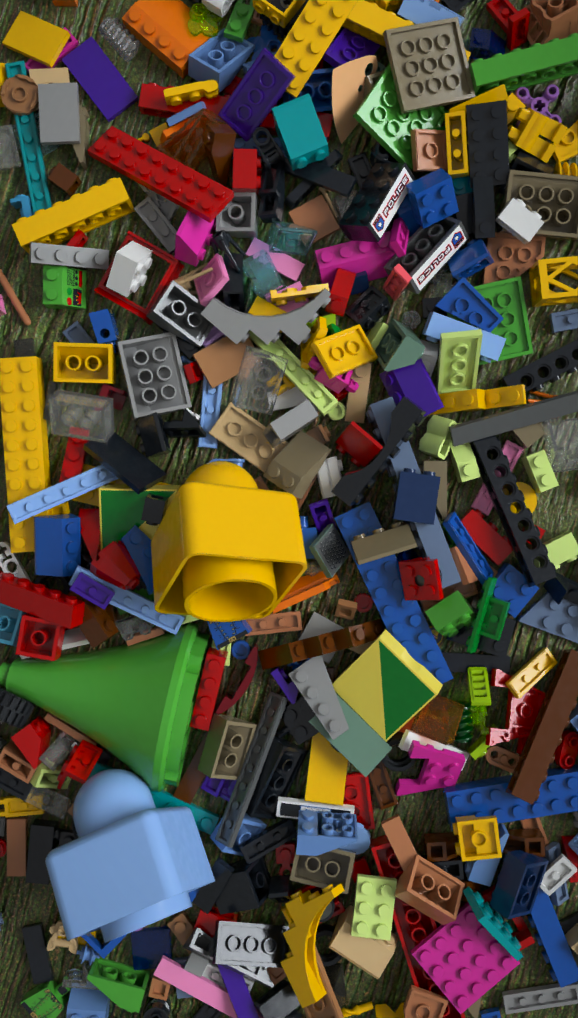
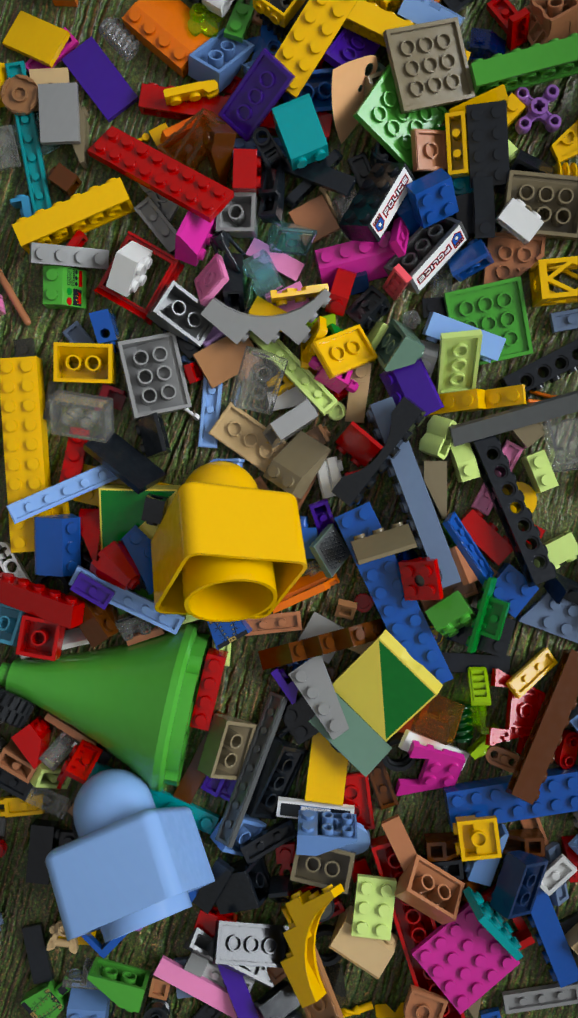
nougat tile [7,817,28,876] -> none
medium blue wheel [76,943,100,966] -> none
clear blue tile [131,926,172,970] -> none
black slope [163,409,206,438] -> none
medium blue tile [166,101,207,127] -> none
medium nougat plate [167,911,194,954] -> none
tan plant [174,263,213,295] -> none
dark red slope [215,644,258,715] -> none
blue tile [231,640,250,660] -> none
dark blue brick [392,468,441,525] -> none
blue wing [434,277,504,332] -> none
yellow hips [508,107,568,163] -> none

